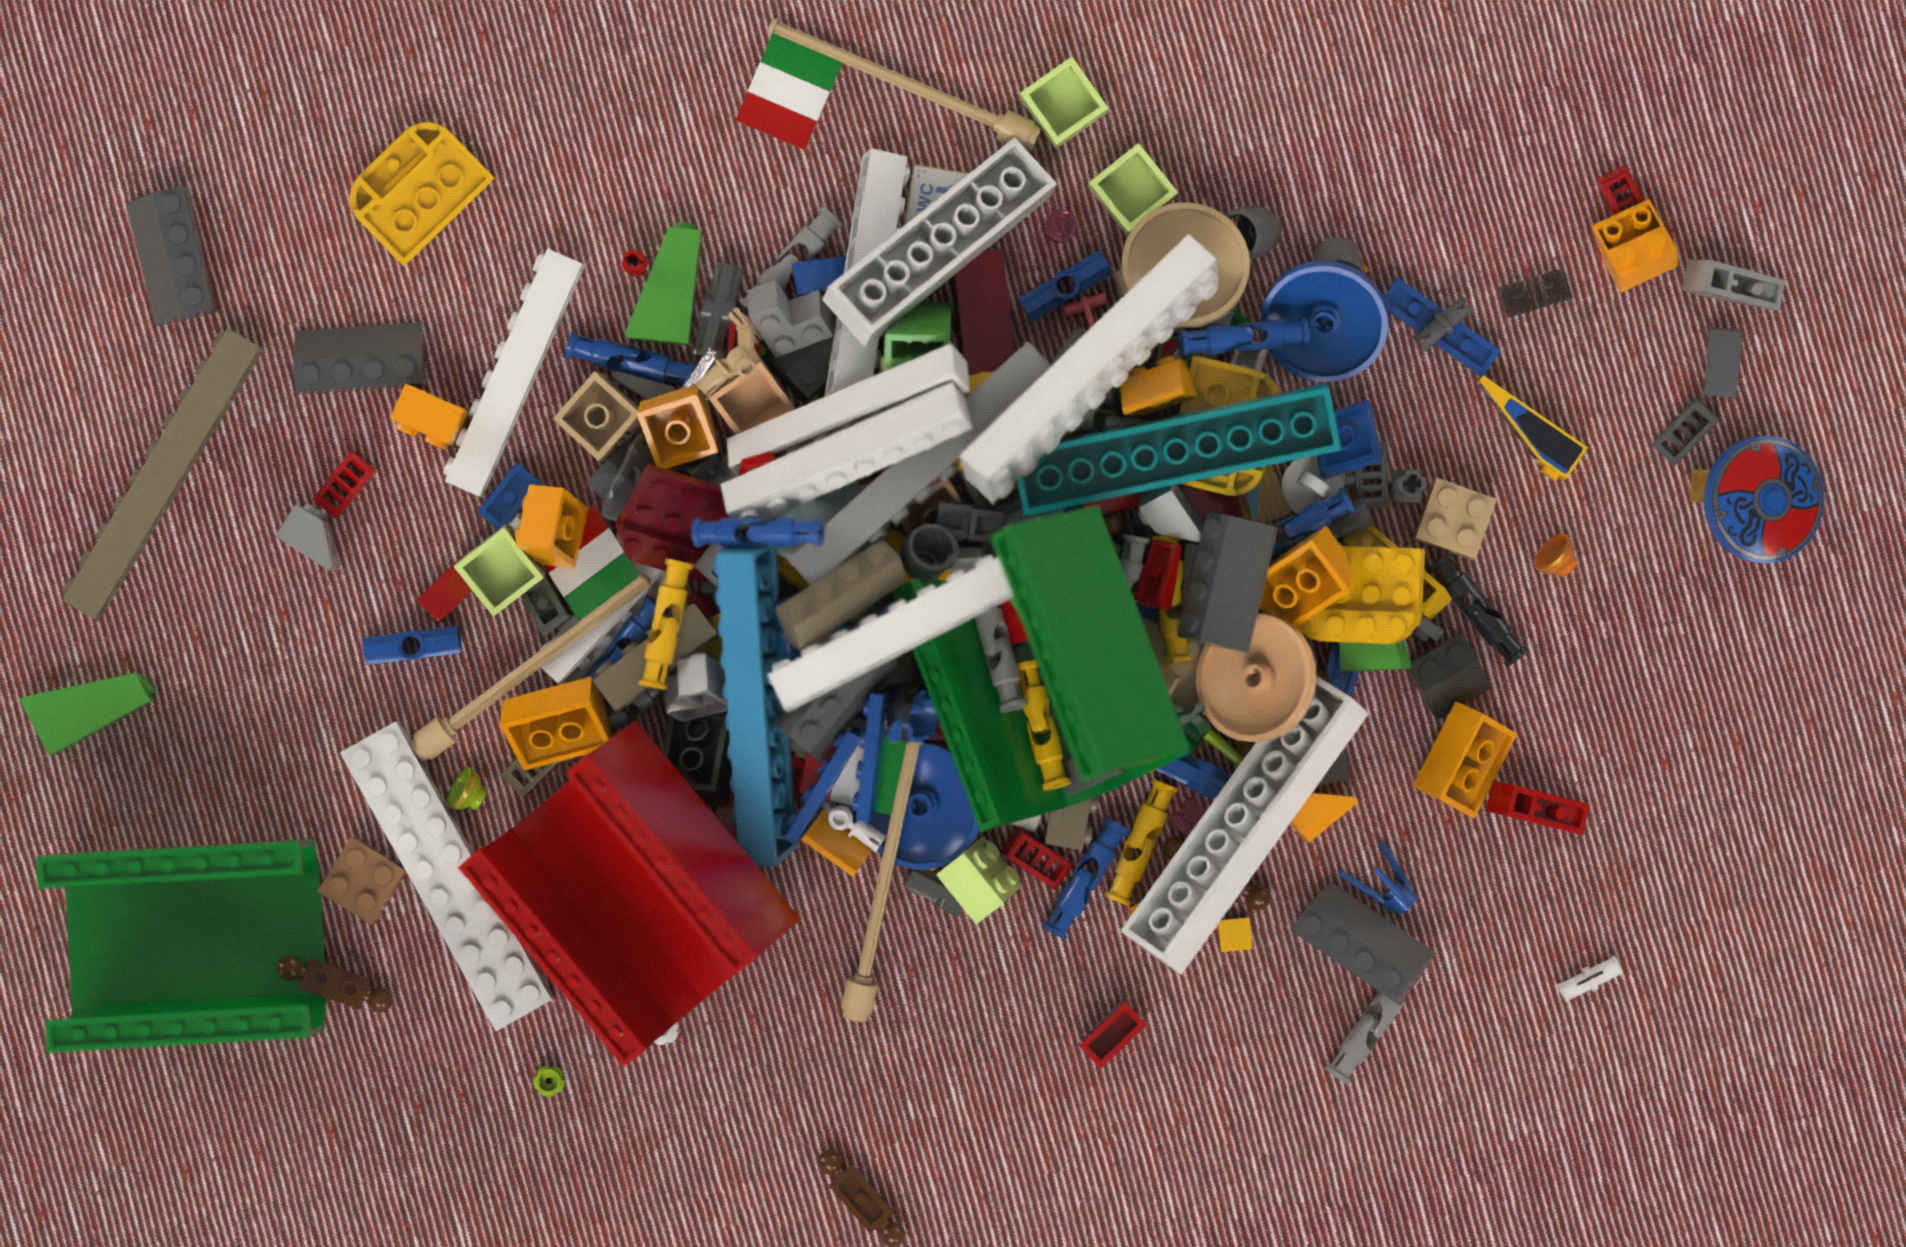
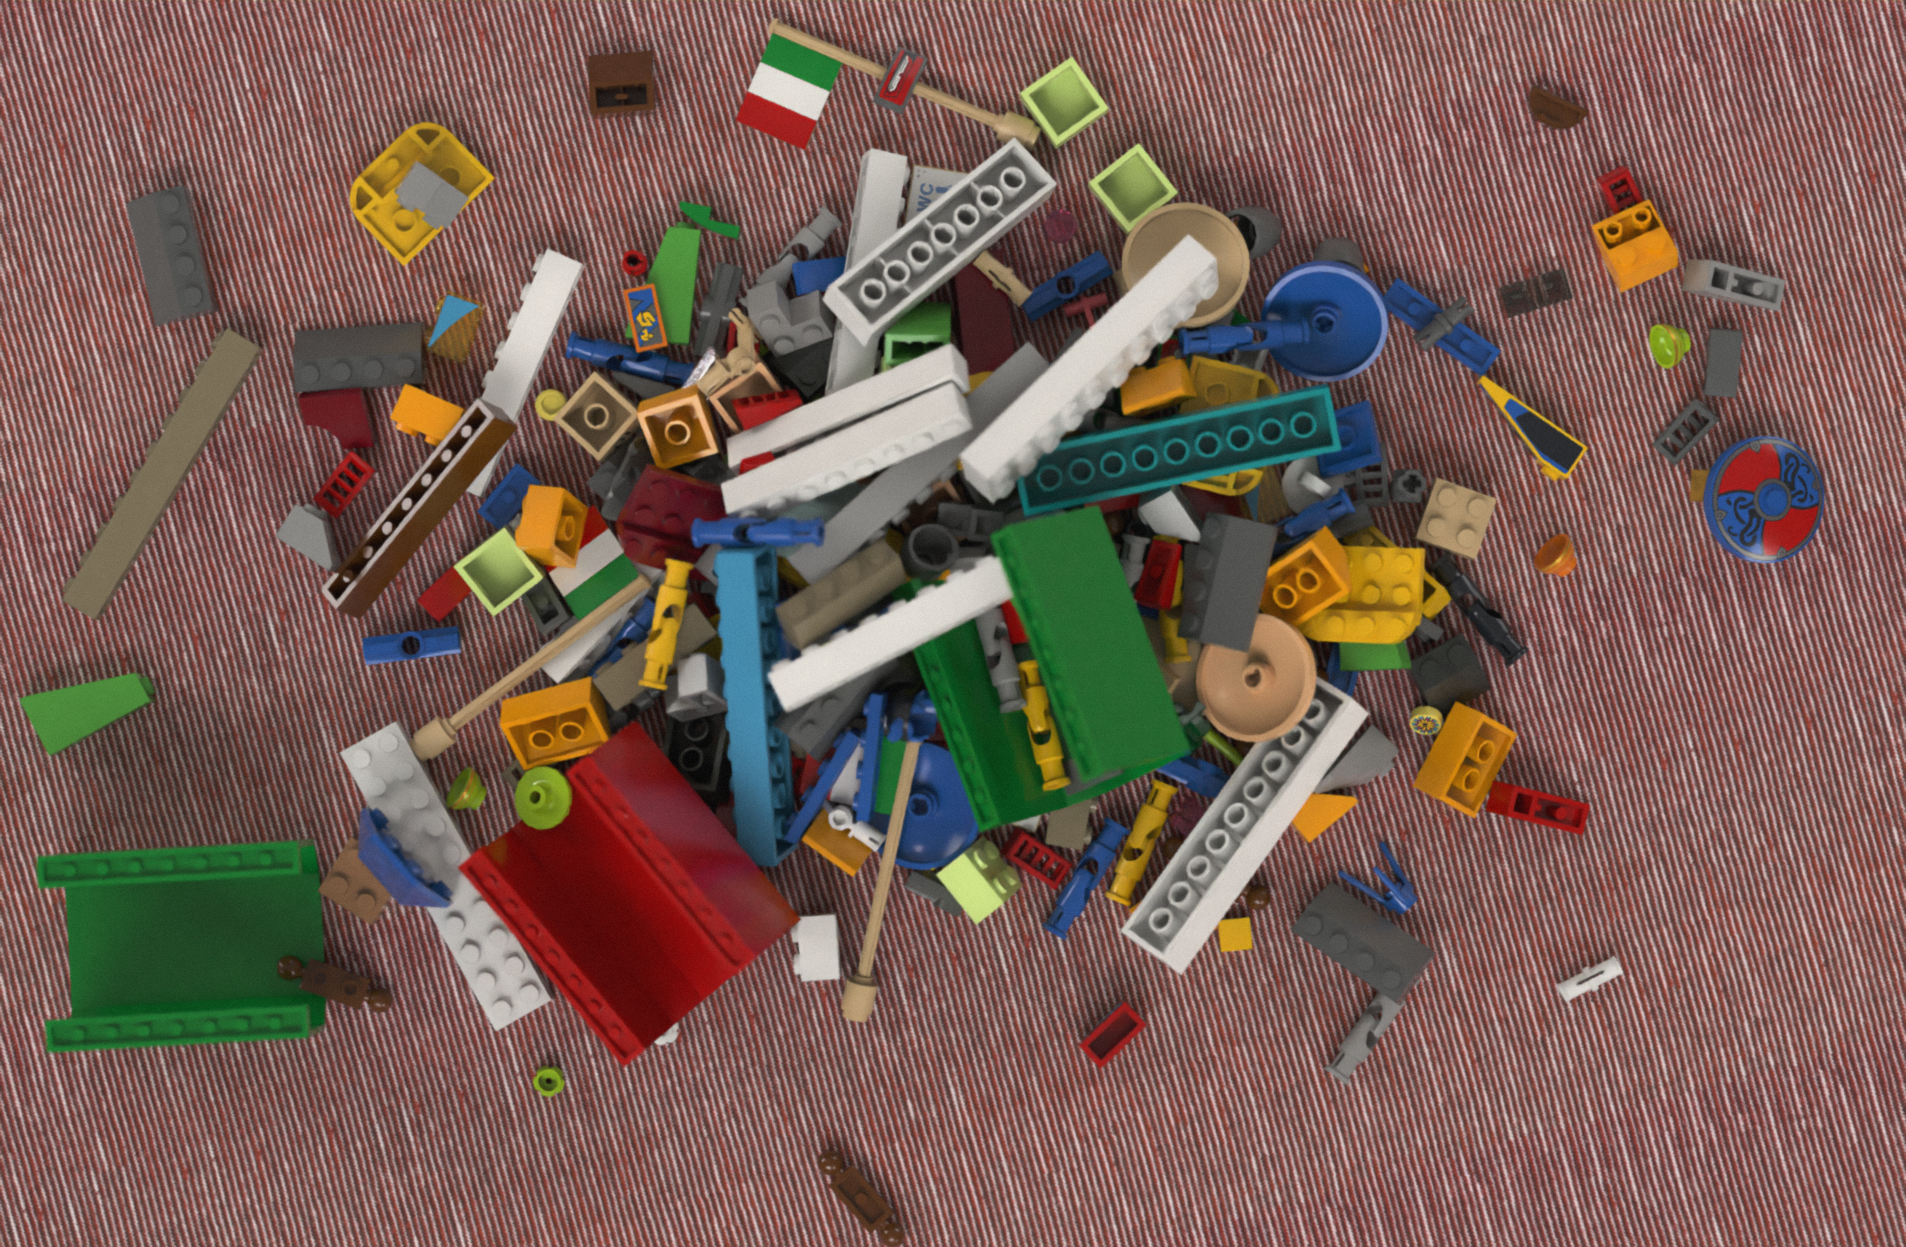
none -> dark red tile [298,387,376,449]
none -> reddish brown brick [321,398,518,619]
none -> blue wedge [358,807,454,908]
none -> light grey brick [394,160,469,230]
none -> clear yellow brick [423,290,486,365]
none -> lime piece [515,766,572,830]
none -> light yellow tile [535,389,567,421]
none -> reddish brown slope [589,51,657,119]
none -> tile [623,283,668,353]
none -> green slope [679,201,741,242]
none -> red slope [731,389,803,431]
none -> white brick [791,912,841,981]
none -> slope [873,46,928,115]
none -> tan pin [973,249,1033,307]
none -> light grey slope [1314,724,1400,794]
none -> light yellow tile [1410,706,1443,735]
none -> reddish brown plate [1528,84,1589,130]
none -> lime piece [1649,324,1691,369]

